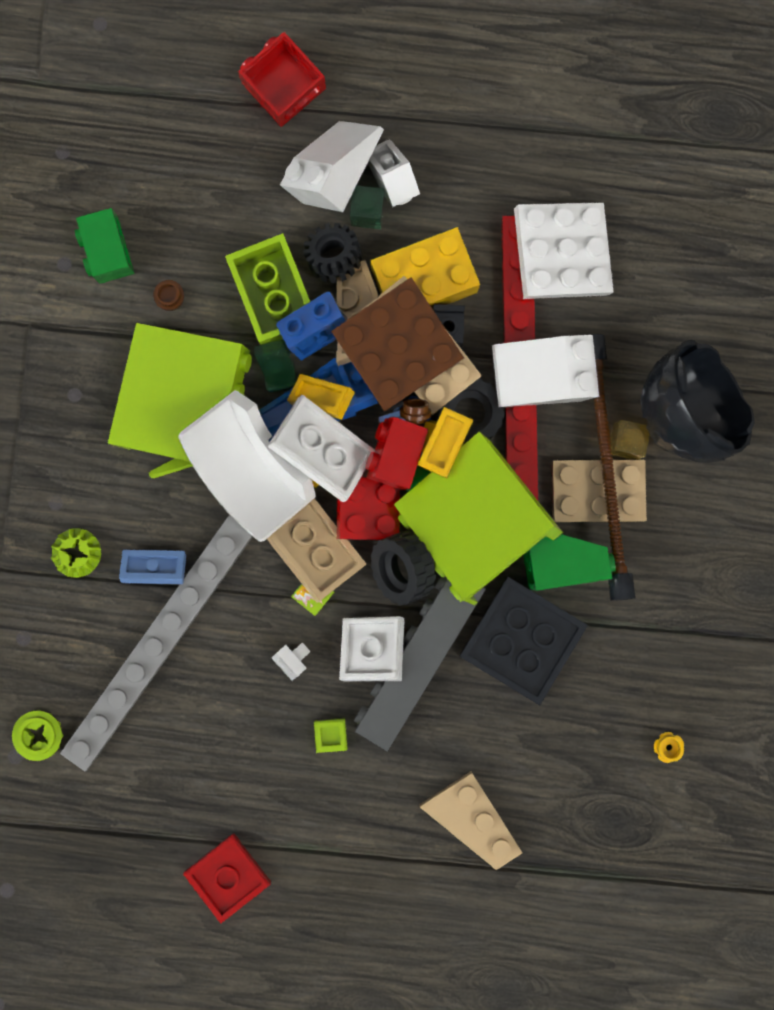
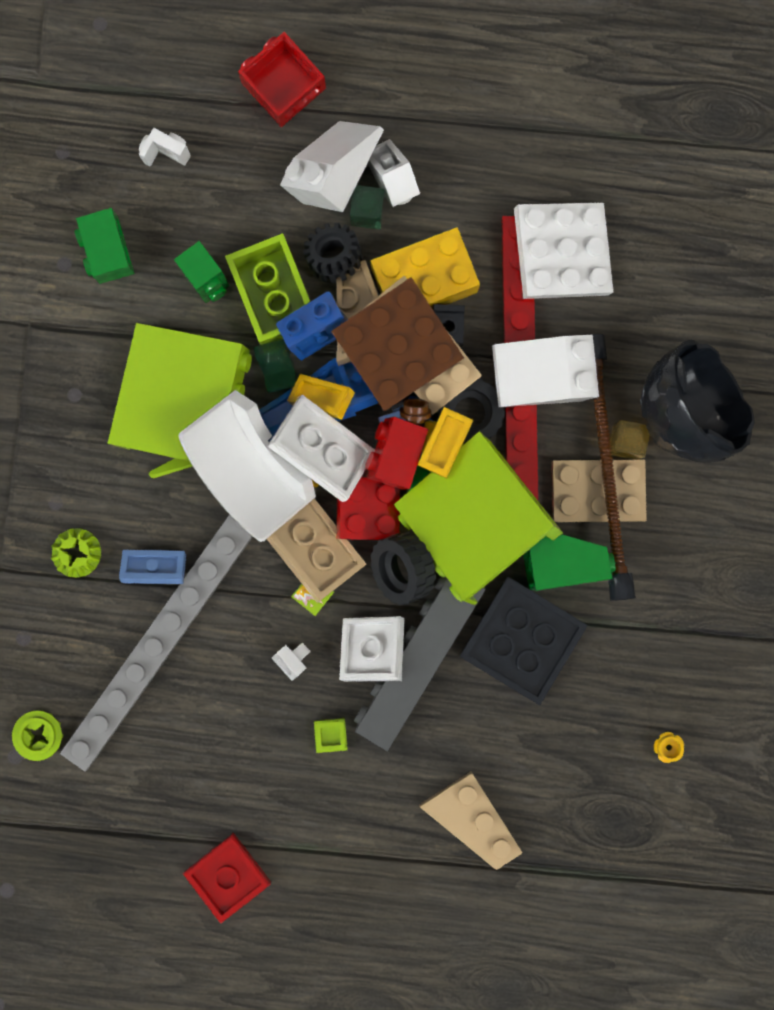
reddish brown plate [153,280,185,311] -> none
none -> white bracket [139,128,191,166]
none -> green brick [174,241,230,303]

